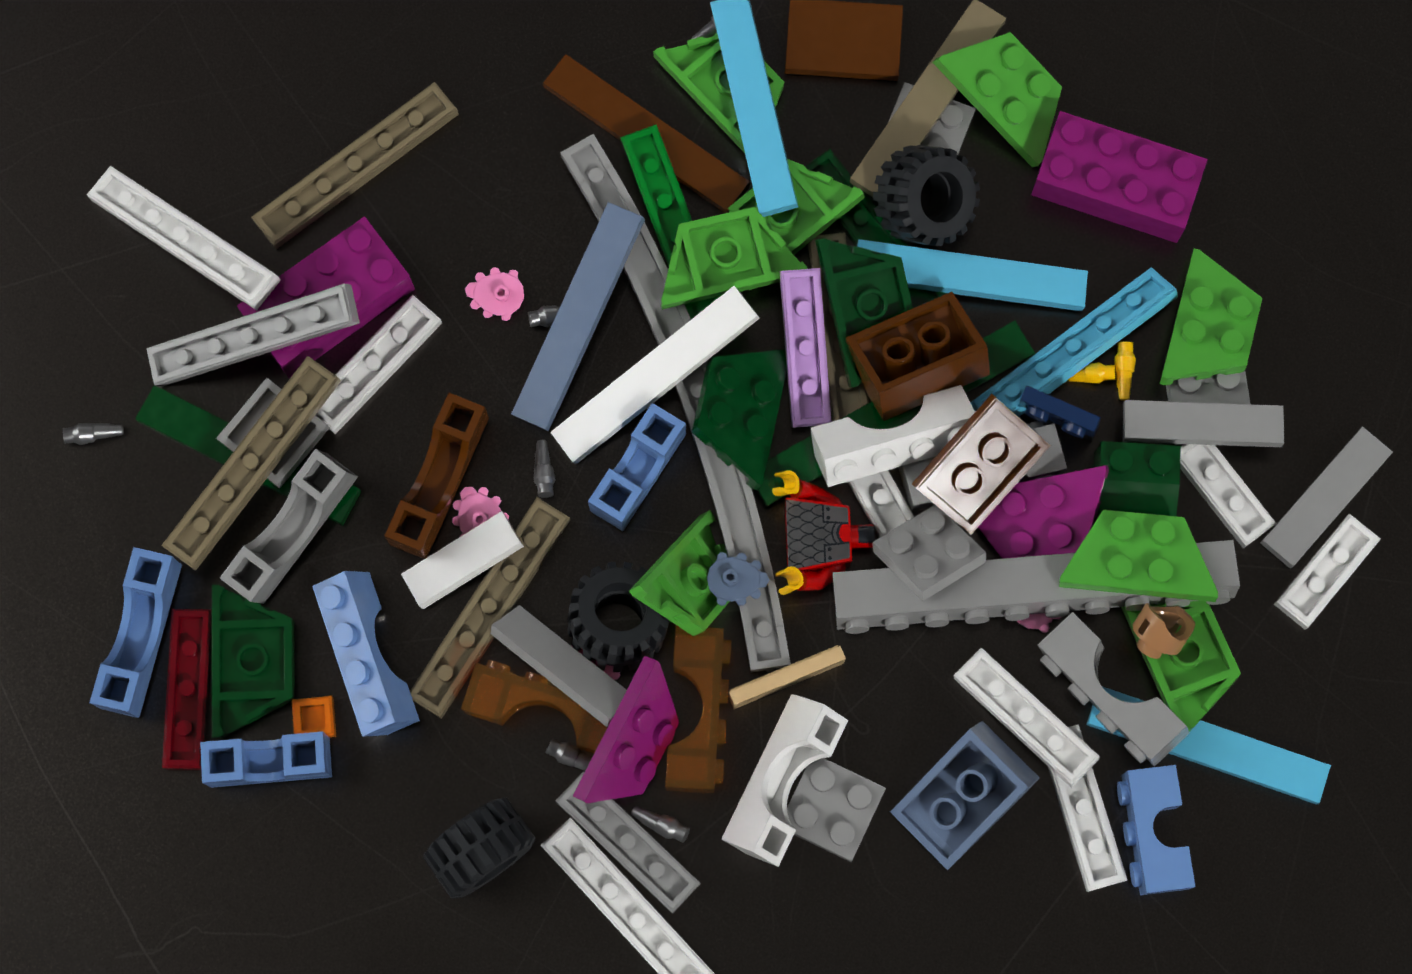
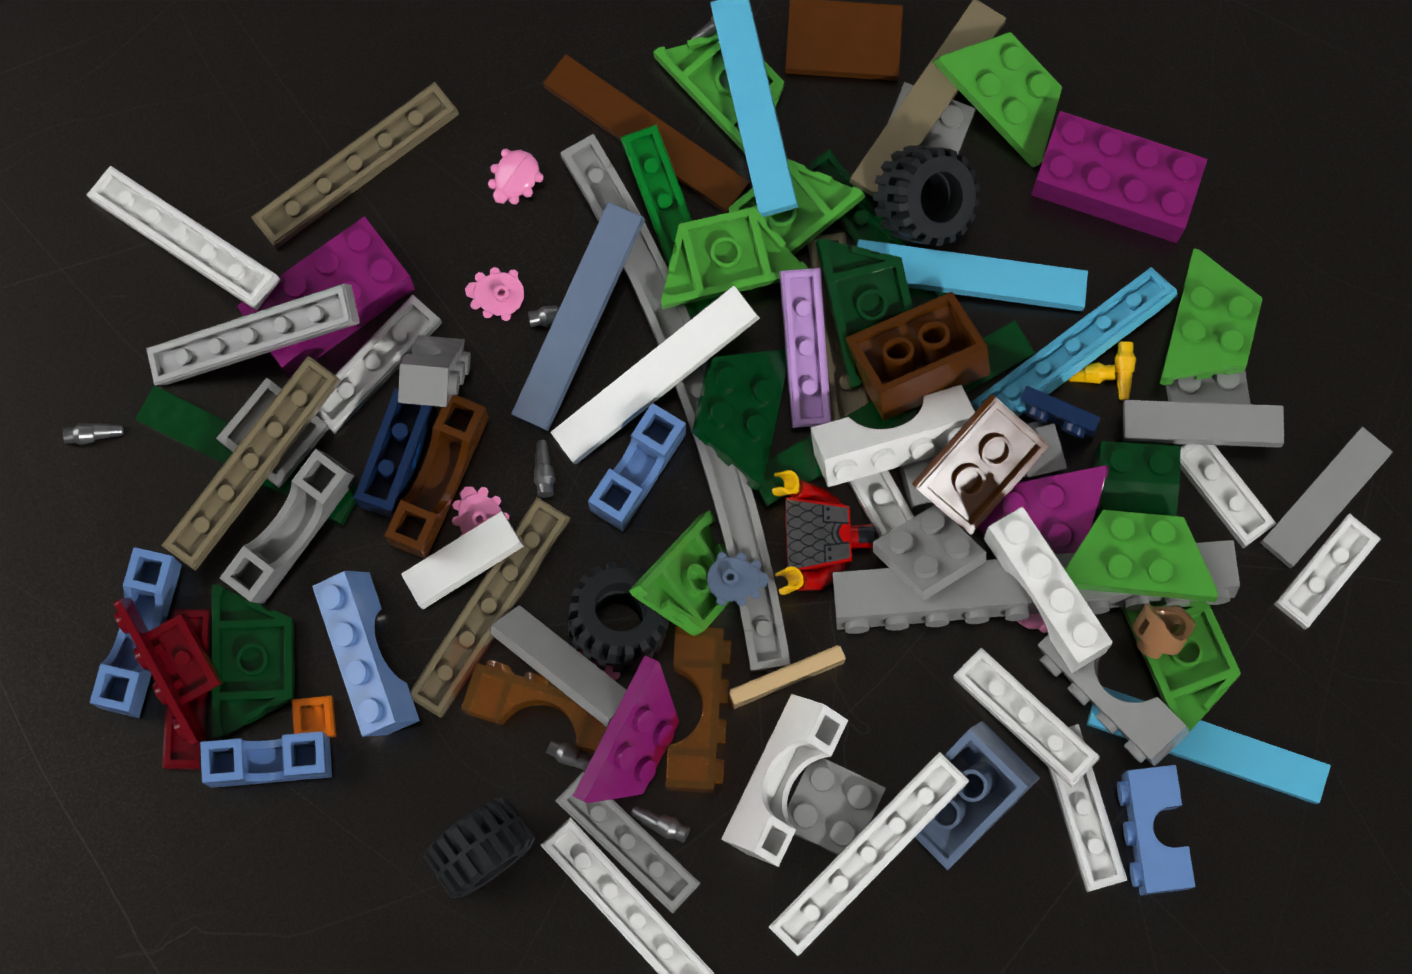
none -> dark red bracket [113,597,223,745]
none -> dark blue brick [354,388,437,519]
none -> light grey arch [398,335,471,407]
none -> bright pink piece [488,148,543,205]
none -> white tile [769,752,969,956]
none -> white arch [984,506,1113,673]

